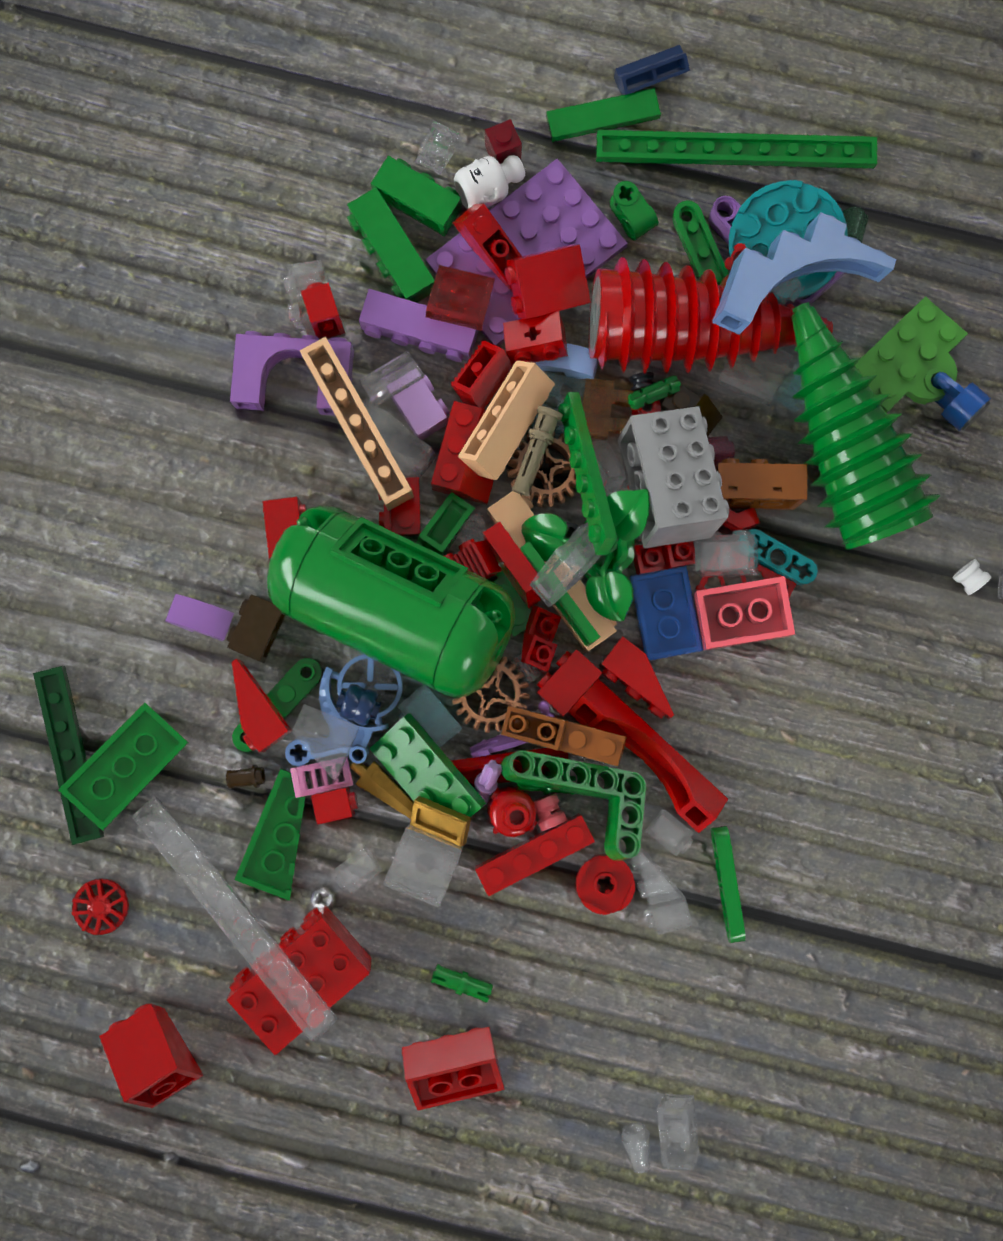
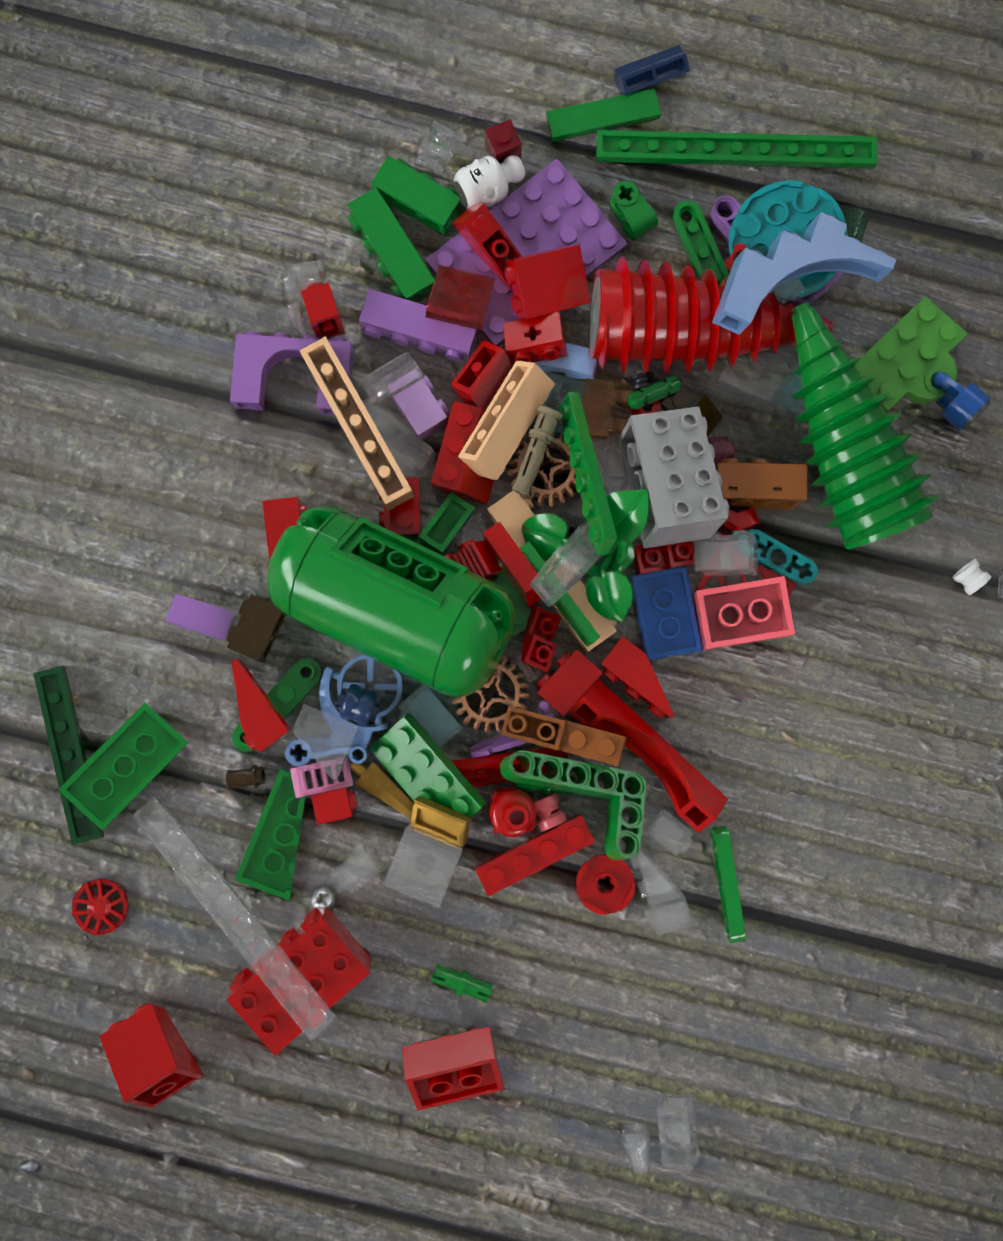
lavender axle [474,760,502,807] -> none

